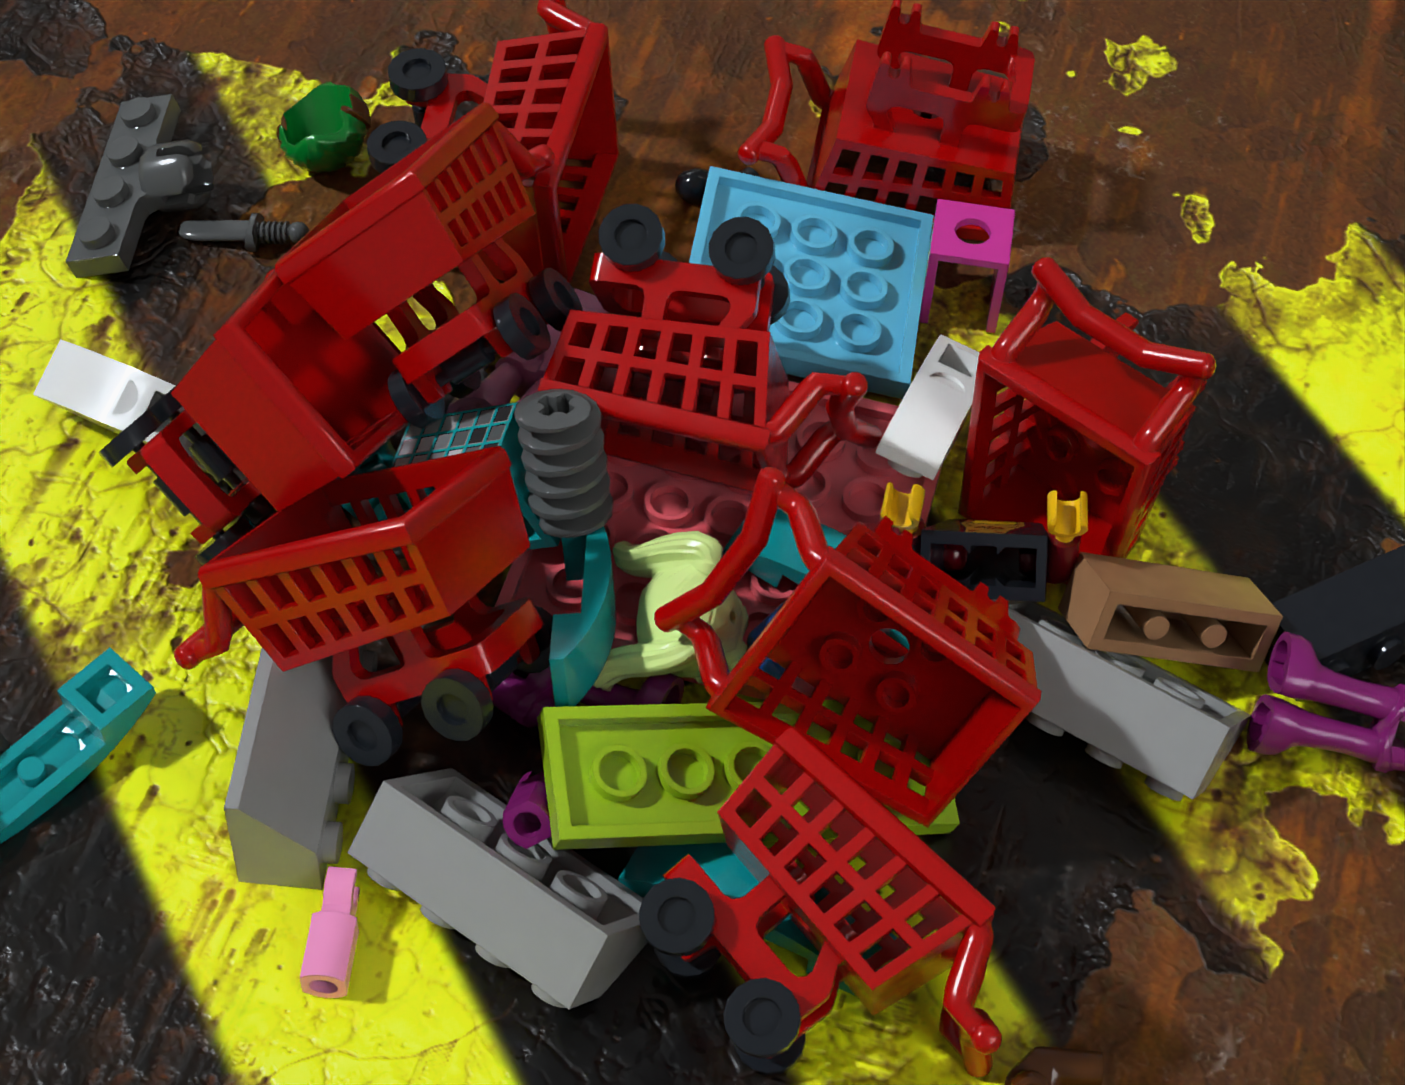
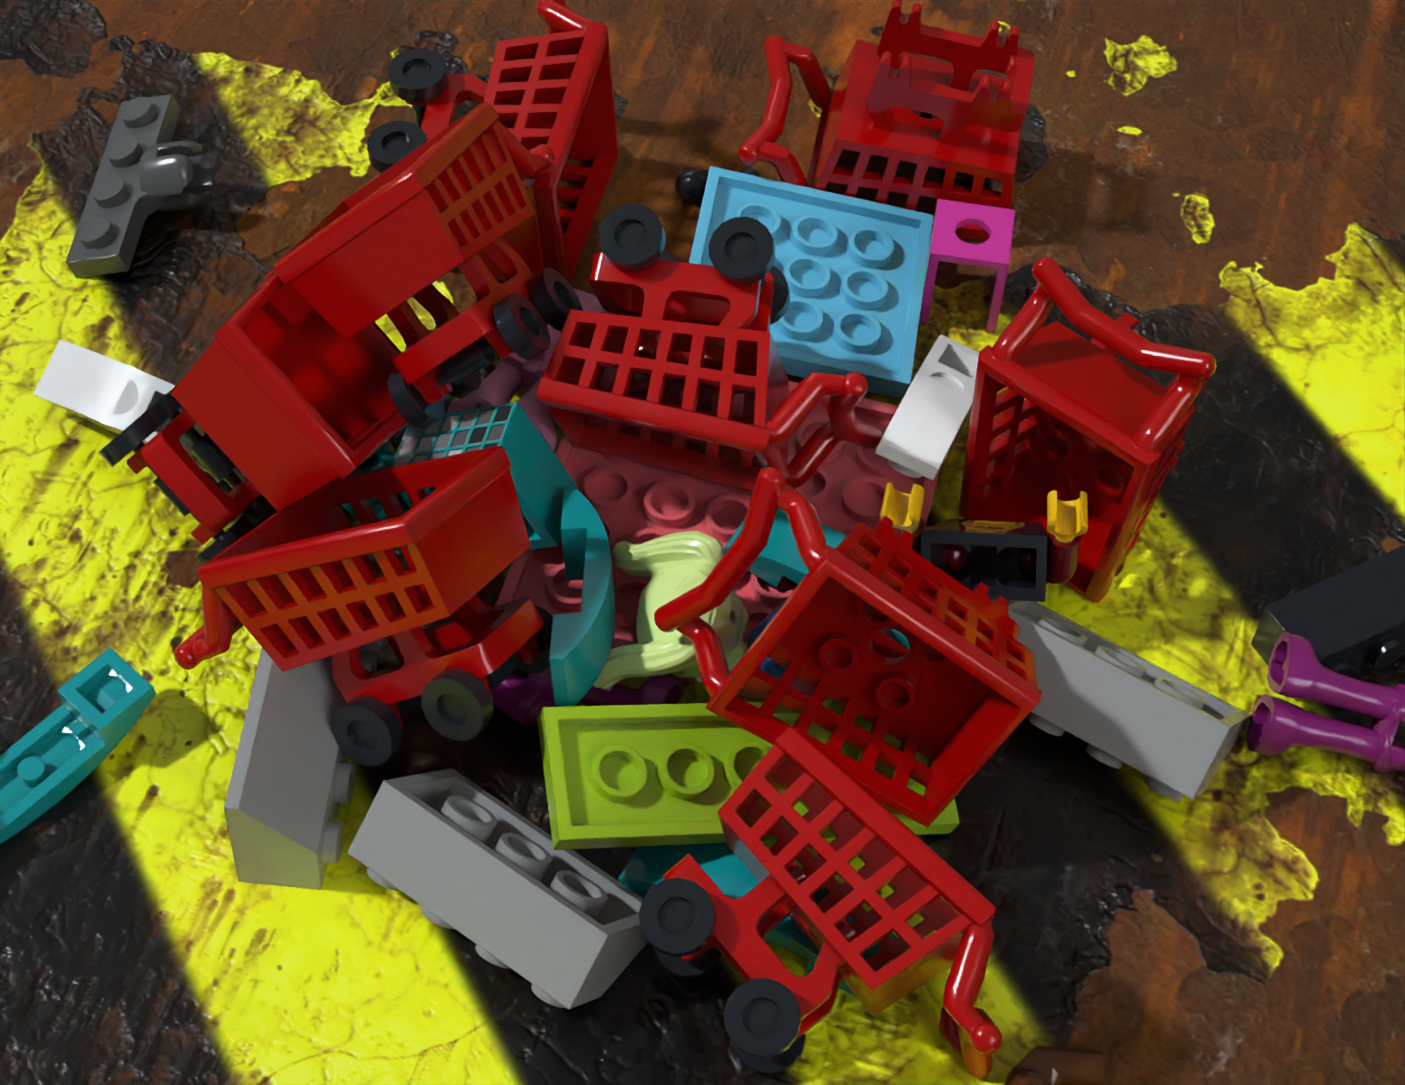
dark grey piece [179,213,310,252] -> none
green hair [277,81,371,173] -> none
bright pink bar [300,866,360,998] -> none
magenta bar [503,771,551,849] -> none
dark grey piece [514,389,613,538] -> none
medium nougat brick [1058,552,1283,672] -> none

